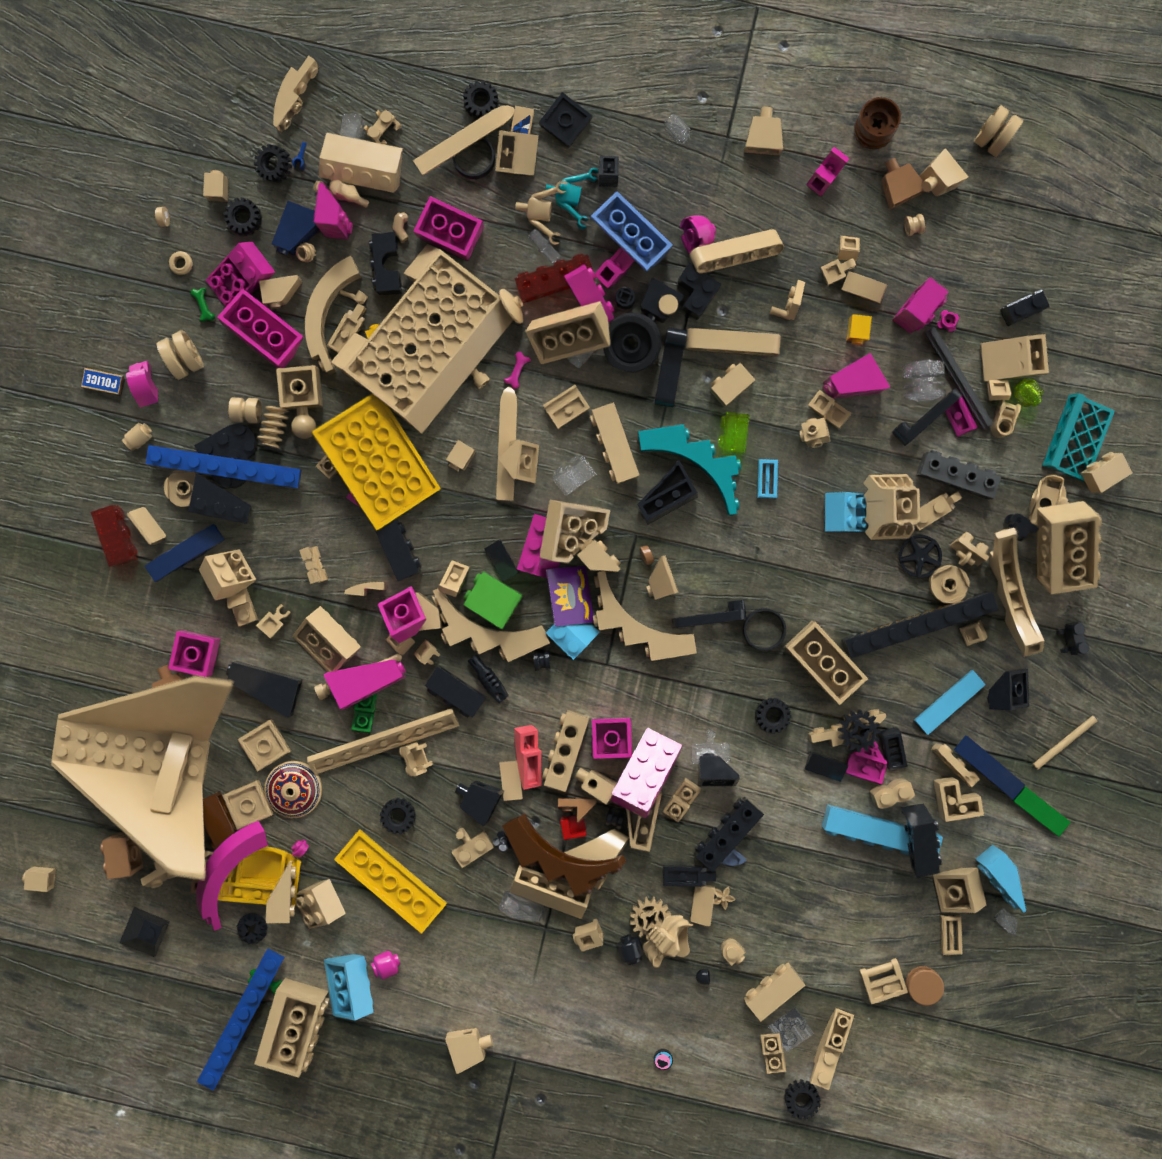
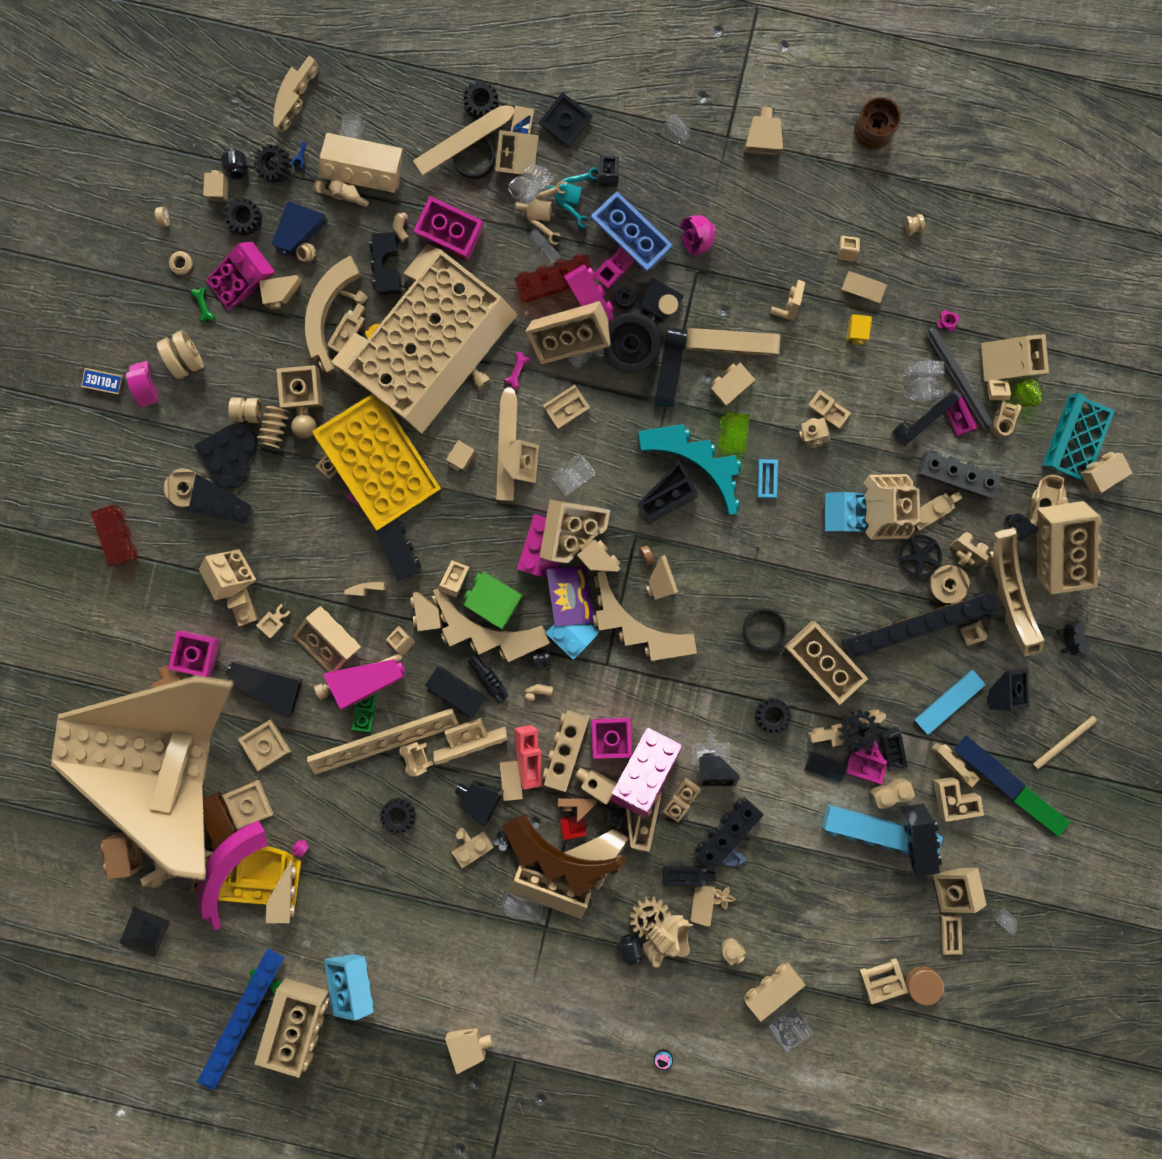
tan brick [22,866,56,892] -> none
tan brick [122,423,152,451] -> none
tan slope [127,507,166,545] -> none
dark blue slope [144,524,225,582] -> none
blue plate [145,445,302,489] -> none
dark pink slope [217,288,304,369] -> none
black gear [236,913,268,944] -> none
dish [265,761,322,818] -> none
tan slope [295,879,346,929] -> none
tan piece [299,546,328,584] -> none
dark pink slope [314,183,353,240] -> none
yellow plate [334,829,447,934] -> none
tan piece [363,110,402,145] -> none
dark pink head [371,951,401,980] -> none
dark pink slope [378,586,427,643] -> none
tan tile [414,639,440,665] -> none
black slope [484,539,520,582] -> none
tan dish [499,289,523,324] -> none
tan brick [573,919,604,951] -> none
tan brick [590,402,639,484] -> none
black beam [672,599,747,628] -> none
black brick [677,263,721,320] -> none
tan beam [690,229,784,273] -> none
black hinge [696,969,710,985] -> none
tan slope [761,1033,787,1074] -> none
black tyre [784,1079,821,1119] -> none
dark pink brick [806,147,850,196] -> none
tan slope [809,1008,854,1090] -> none
tan plate [820,258,856,286] -> none
dark pink slope [823,353,890,399] -> none
medium nougat torso [881,158,925,210] -> none
dark pink brick [893,277,949,334] -> none
tan torso [920,148,968,197] -> none
tan wheel [974,105,1023,157] -> none
medium azure slope [975,845,1026,912] -> none
black brick [1000,289,1050,327] -> none
none -> black head [221,149,248,180]
none -> tan bracket [433,718,508,765]
none -> clear brick [508,163,554,203]
none -> tan arm [524,684,553,701]

